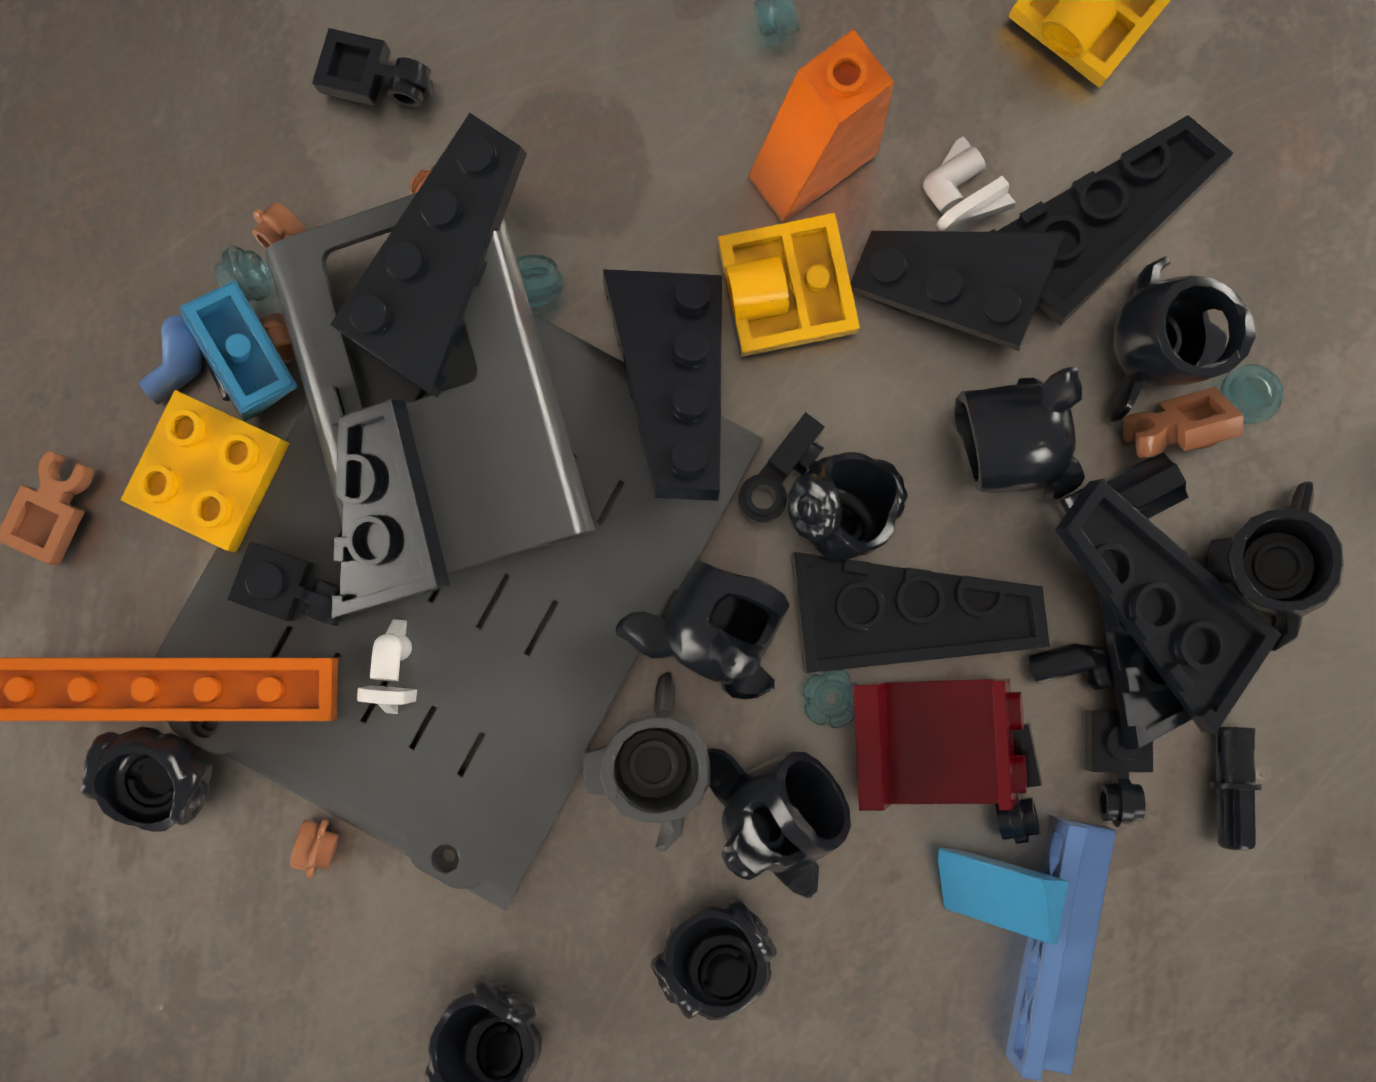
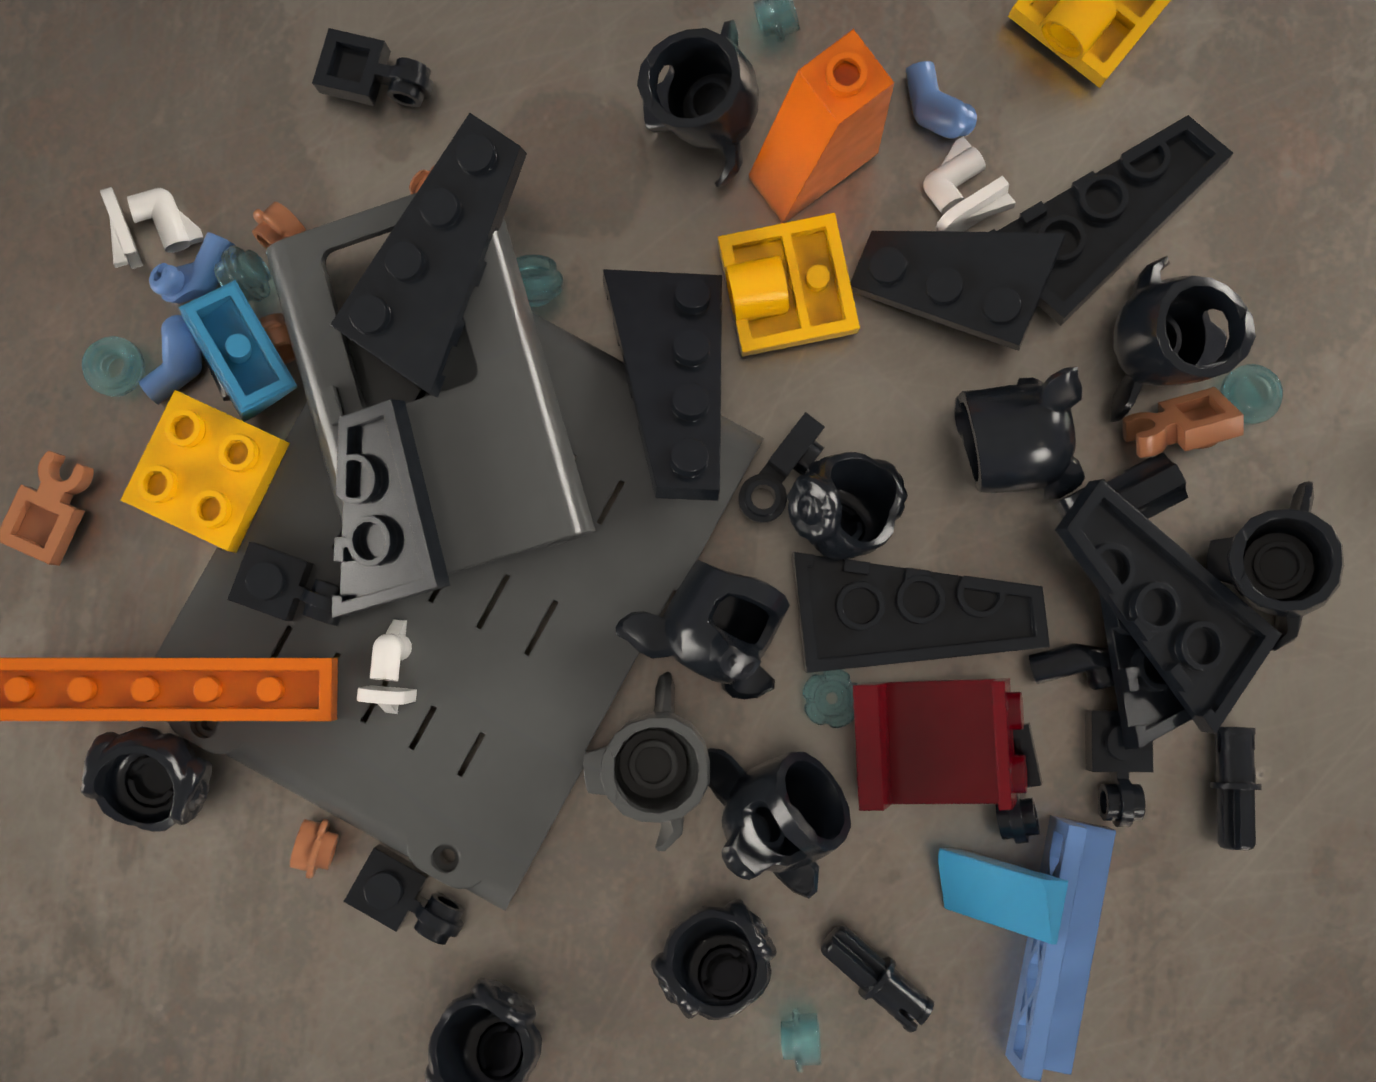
none -> clear light blue plate [82,336,145,397]
none -> white piece [100,187,204,269]
none -> medium blue arm [149,232,235,304]
none -> black plate [343,844,464,945]
none -> black piece [637,20,759,187]
none -> clear light blue plate [781,1008,821,1072]
none -> black axle [821,926,934,1033]
none -> medium blue arm [905,61,977,139]

